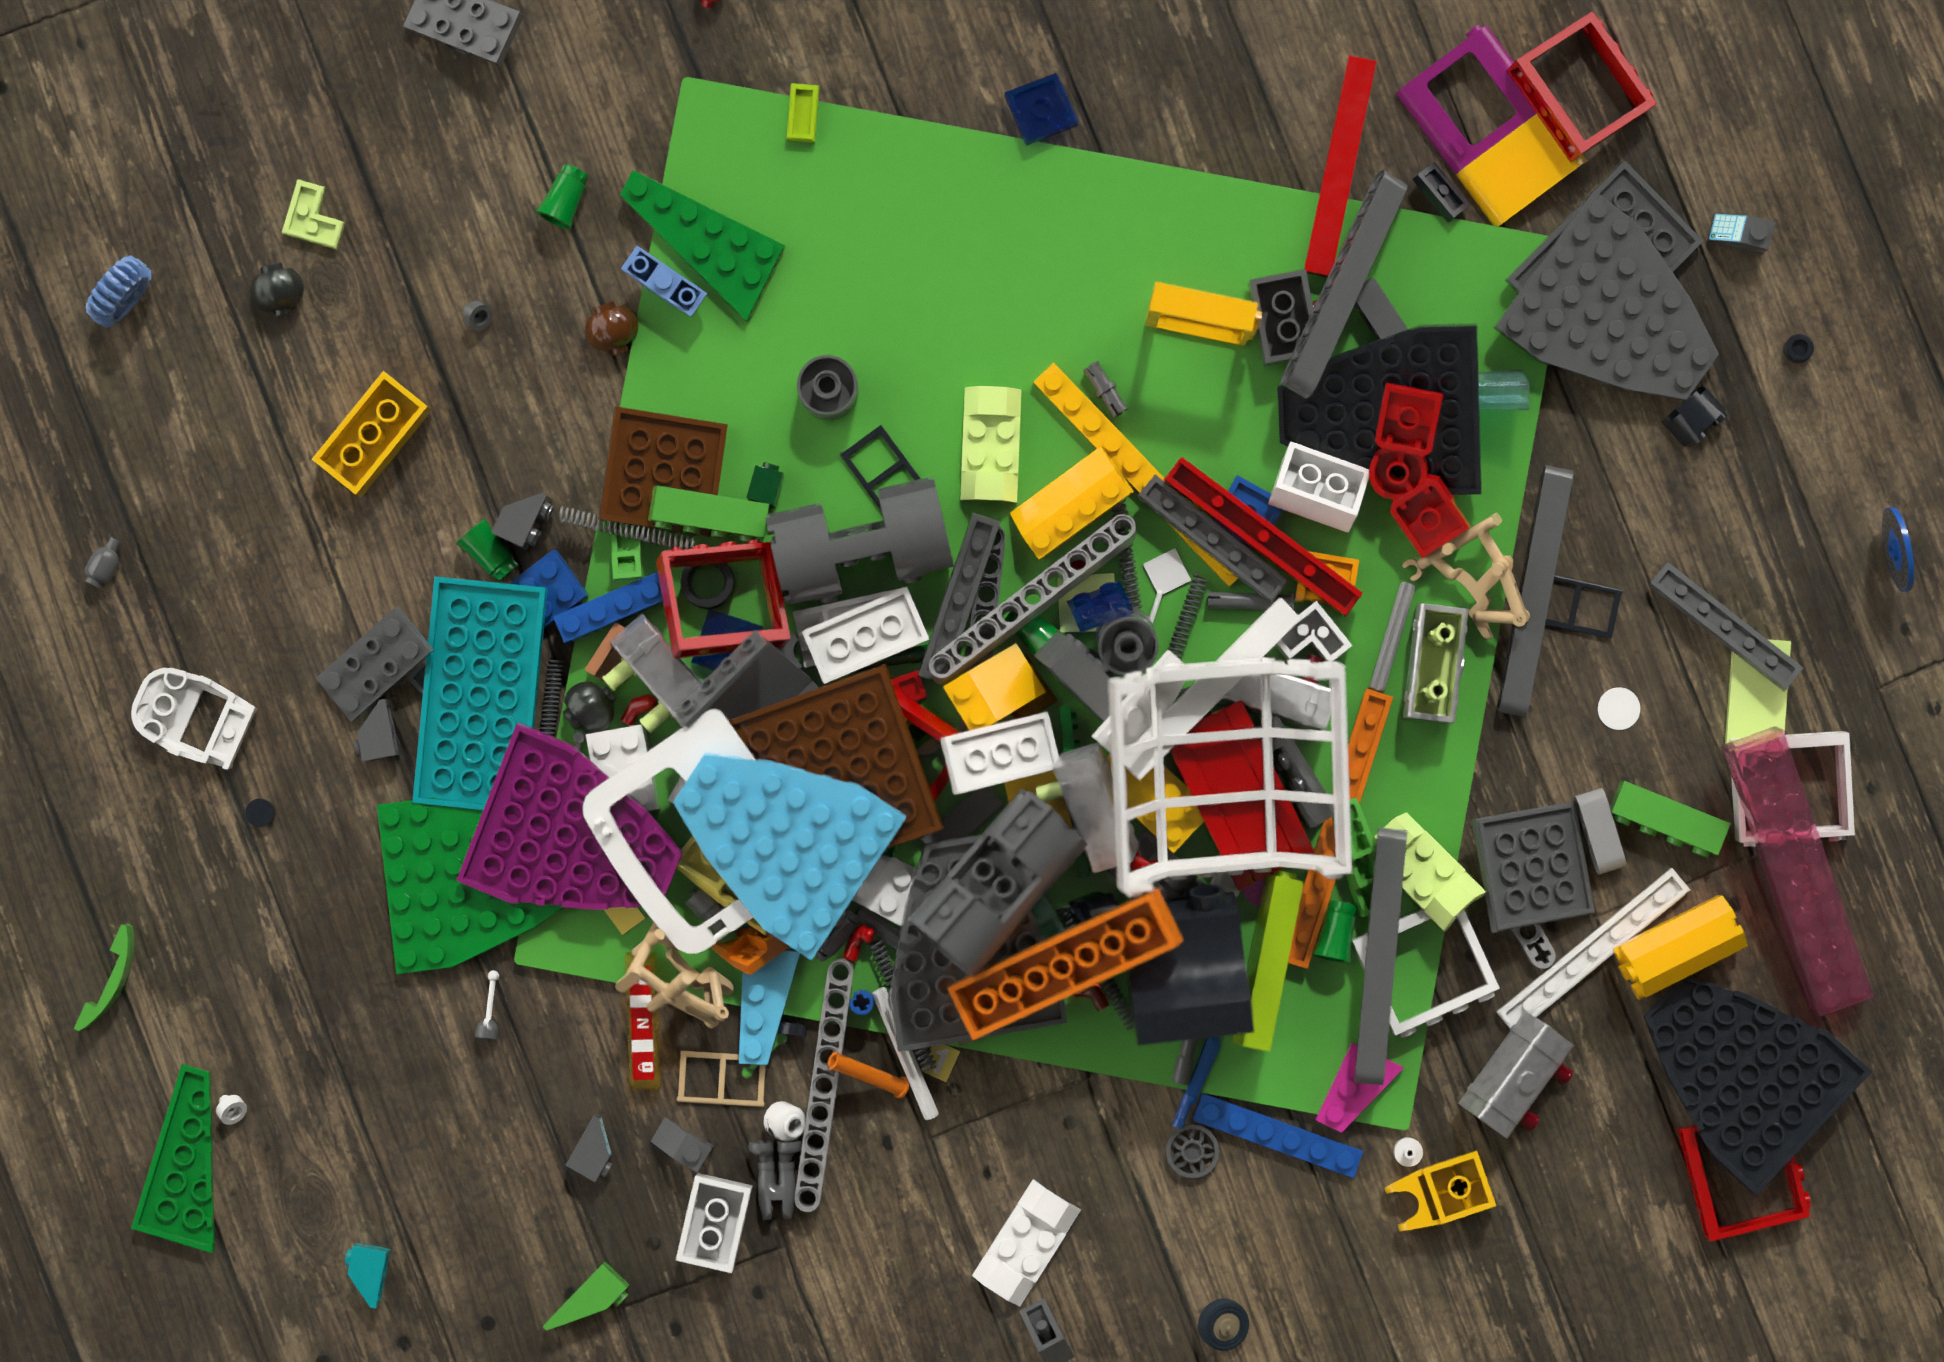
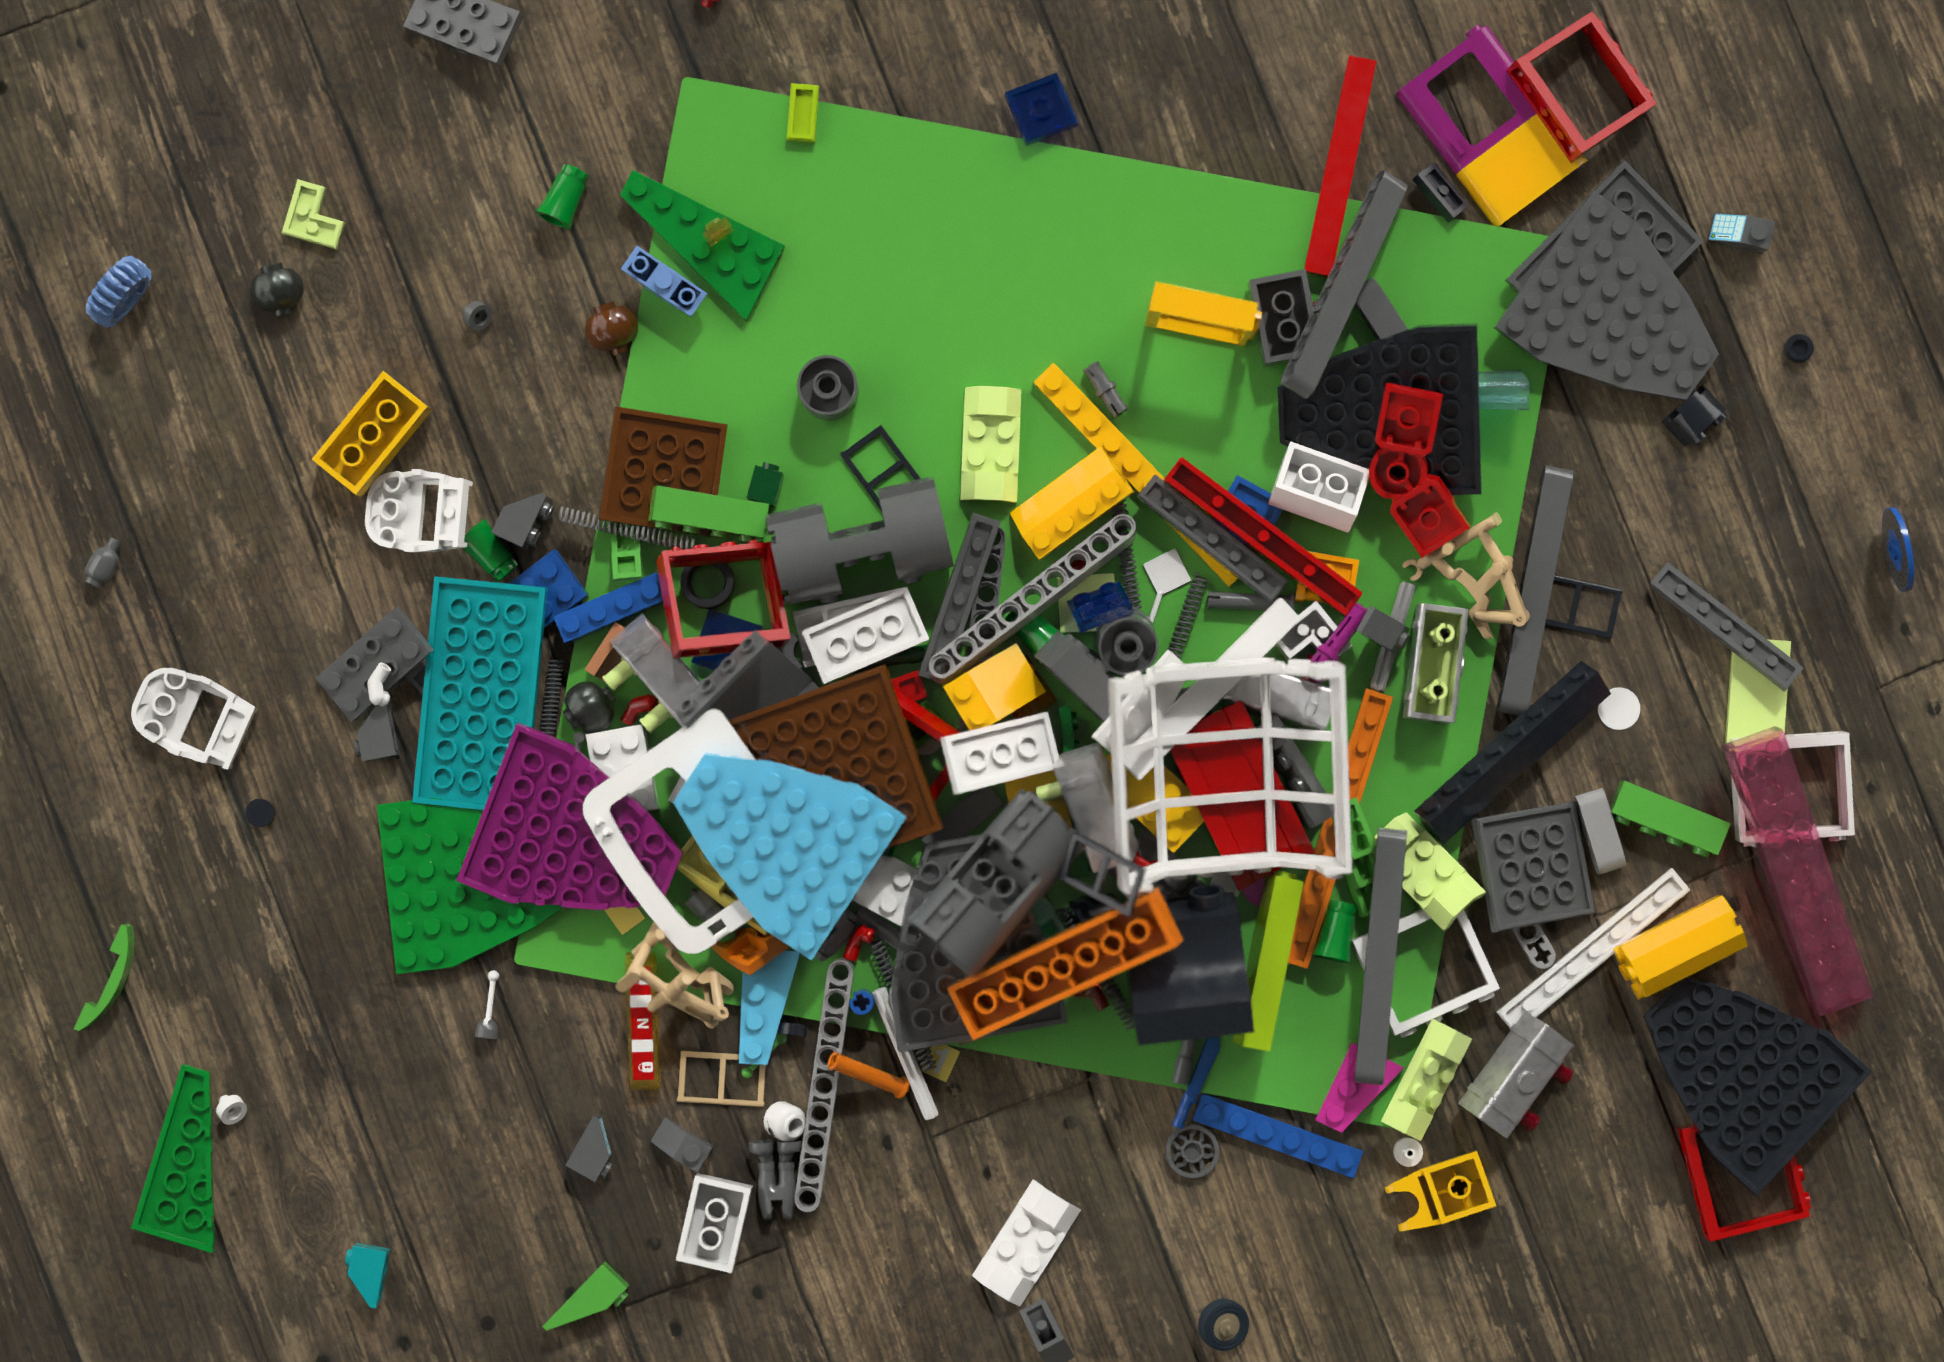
none -> white slope [365,469,473,552]
none -> white arm [367,662,391,707]
none -> clear yellow plate [702,217,734,247]
none -> black window [1059,831,1146,916]
none -> magenta pin [1310,603,1367,683]
none -> dark grey slope [1356,605,1410,654]
none -> yellowish green piece [1381,1019,1472,1141]
none -> black brick [1414,661,1611,844]

